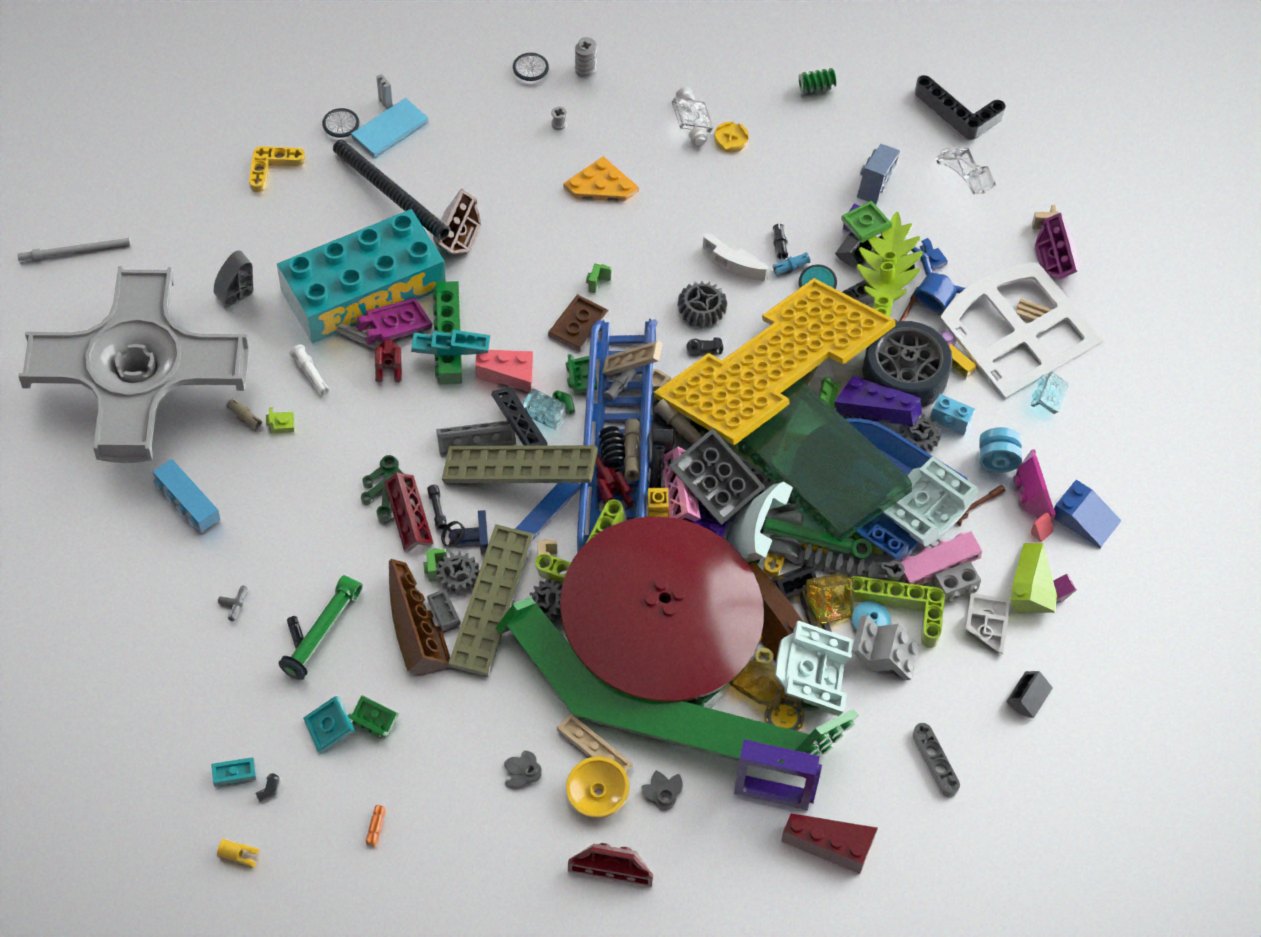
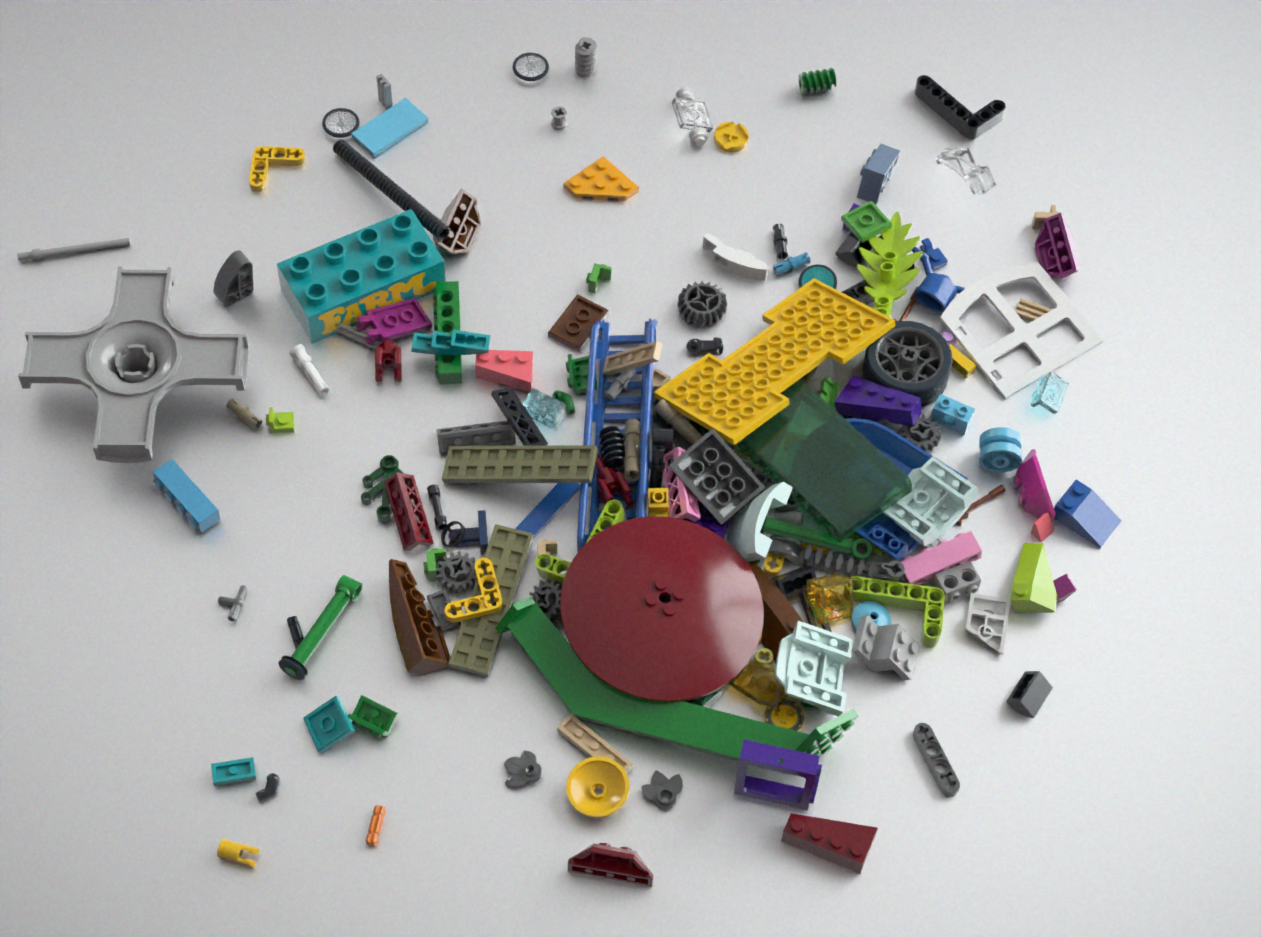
none -> yellow beam [445,558,502,623]

